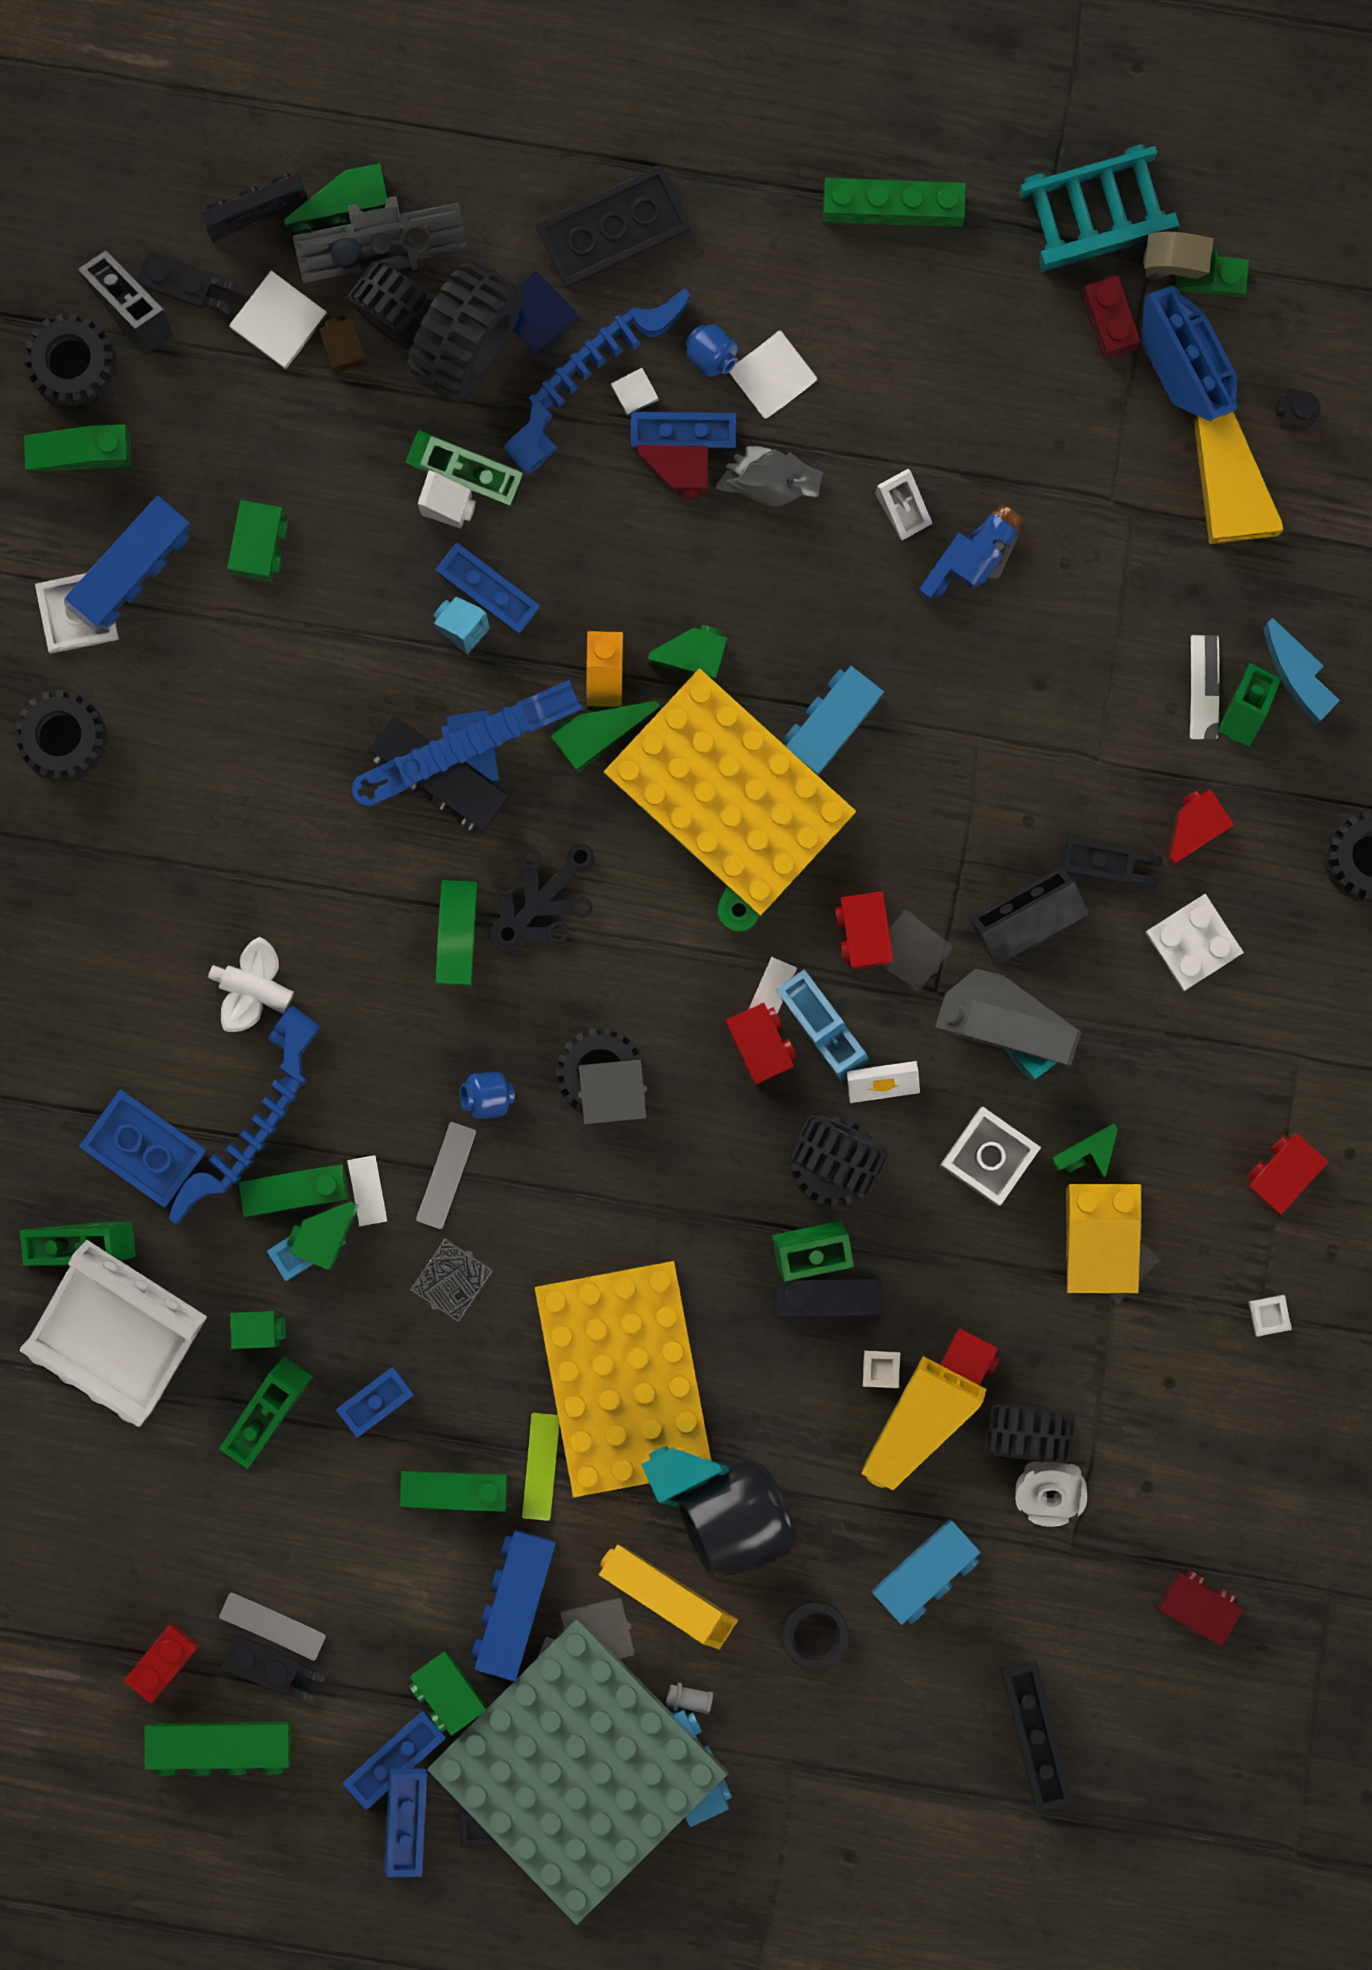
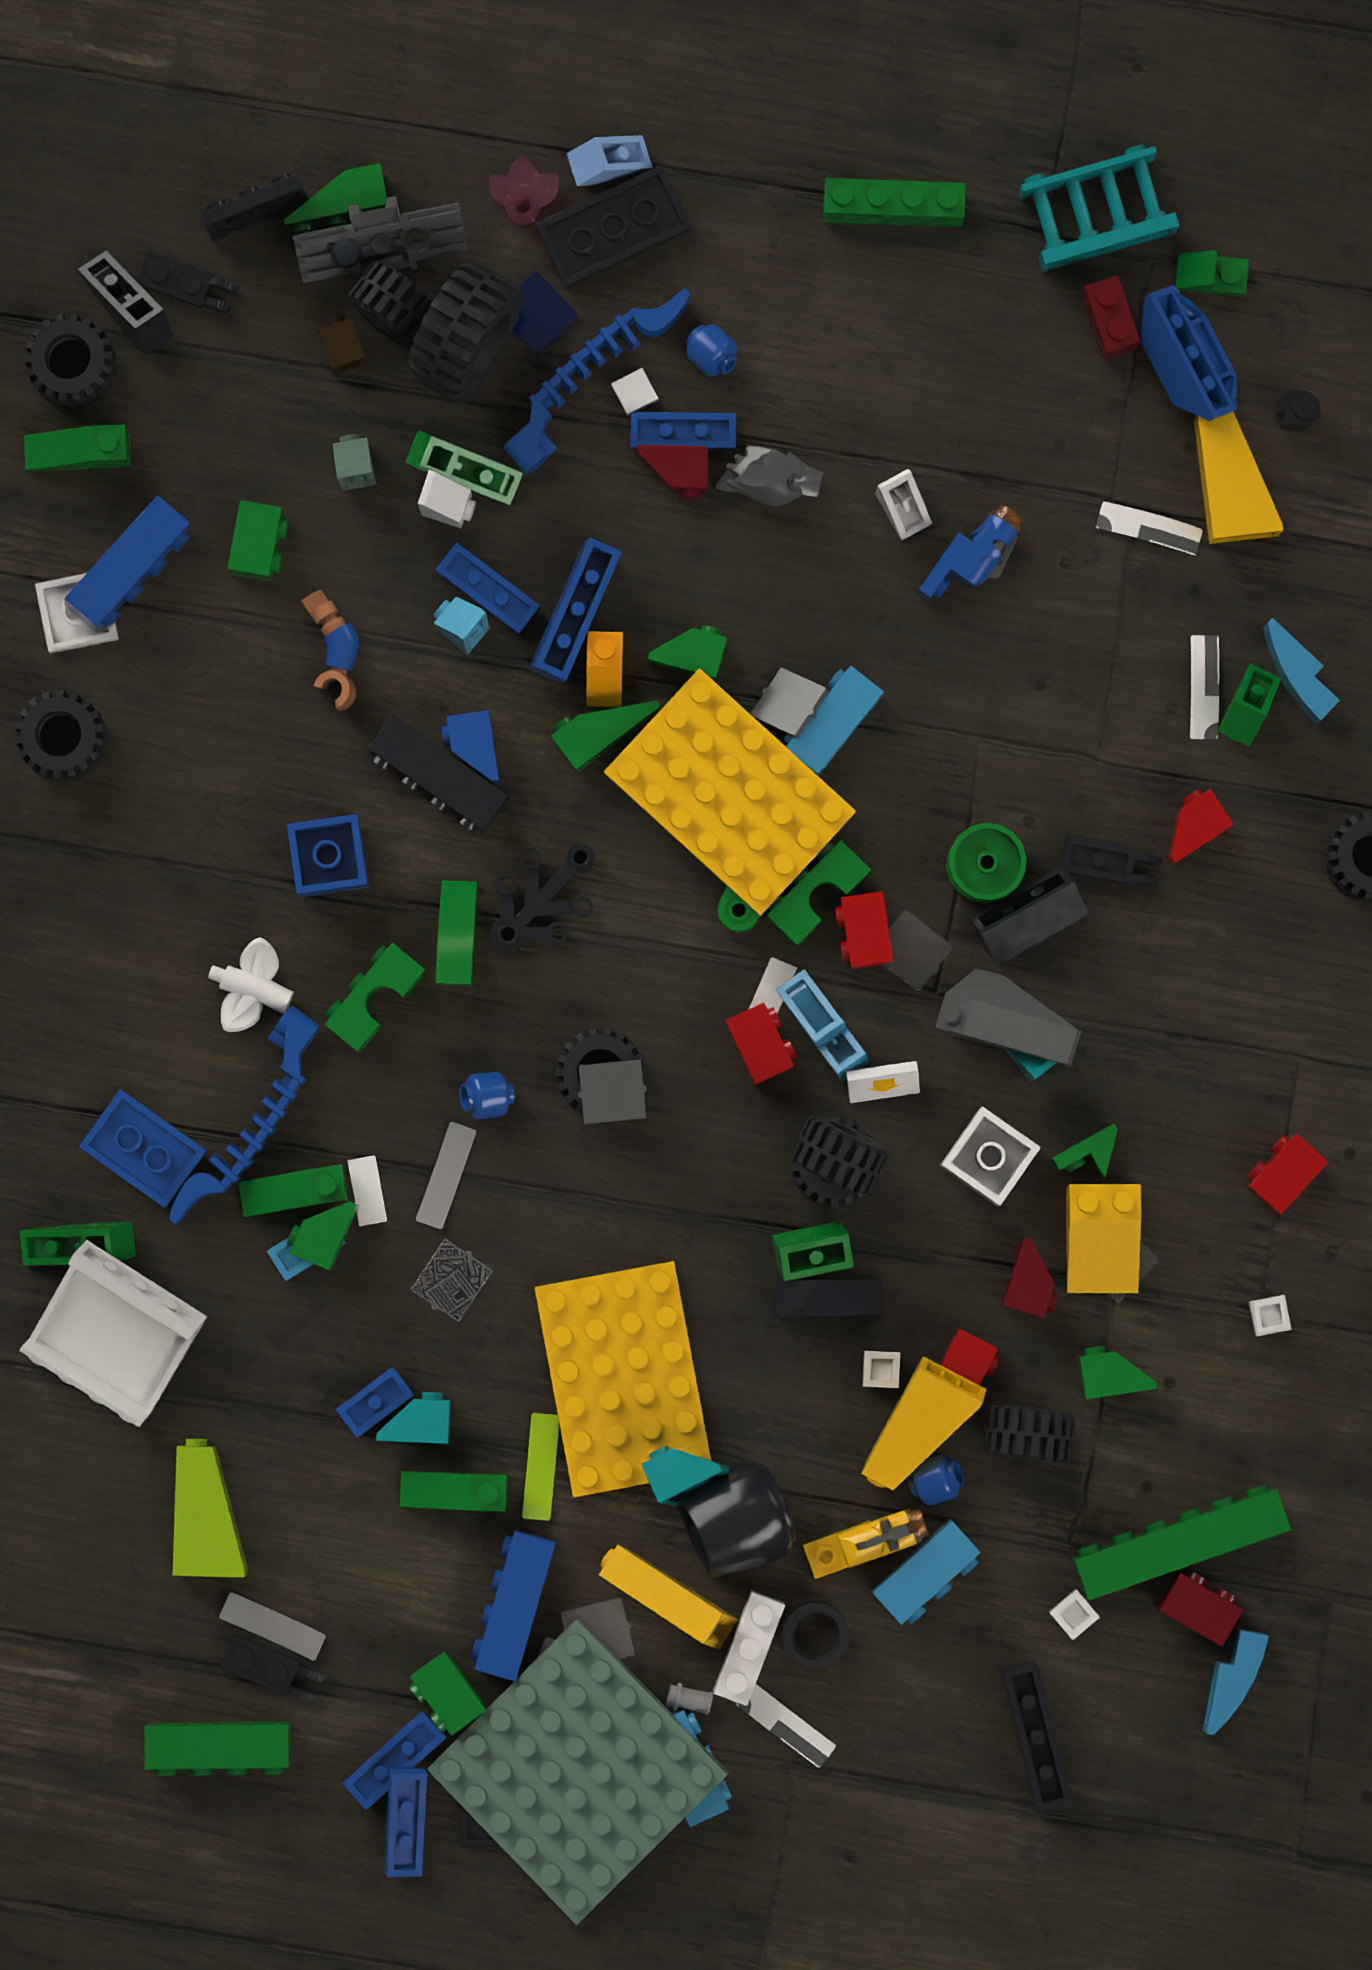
red brick [124,1622,201,1704] -> none
green slope [219,1356,313,1470] -> none
white tile [229,271,328,370] -> none
green brick [230,1311,287,1349] -> none
blue piece [352,680,583,807] -> none
white sticker [729,331,817,419] -> none
white plate [1015,1462,1087,1527] -> none
dark tan brick [1143,232,1214,280] -> none
white plate [1145,894,1244,991] -> none
none -> lime slope [173,1439,248,1577]
none -> blue brick [287,814,370,898]
none -> nougat piece [301,589,360,711]
none -> green arch [325,943,427,1053]
none -> sand green slope [332,434,377,491]
none -> teal slope [376,1392,451,1444]
none -> clear pink plate [489,155,559,225]
none -> blue brick [528,537,622,684]
none -> light blue slope [567,135,653,186]
none -> white brick [713,1590,785,1706]
none -> white sticker [736,1684,836,1768]
none -> piece [750,667,829,739]
none -> green arch [766,840,871,947]
none -> yellow plate [803,1508,929,1579]
none -> blue head [908,1454,964,1505]
none -> green wheel [946,823,1027,905]
none -> dark red slope [1001,1237,1058,1318]
none -> white plate [1049,1589,1100,1640]
none -> green brick [1072,1484,1291,1600]
none -> green slope [1077,1345,1157,1399]
none -> white sticker [1096,502,1203,555]
none -> dark azure slope [1202,1628,1269,1735]

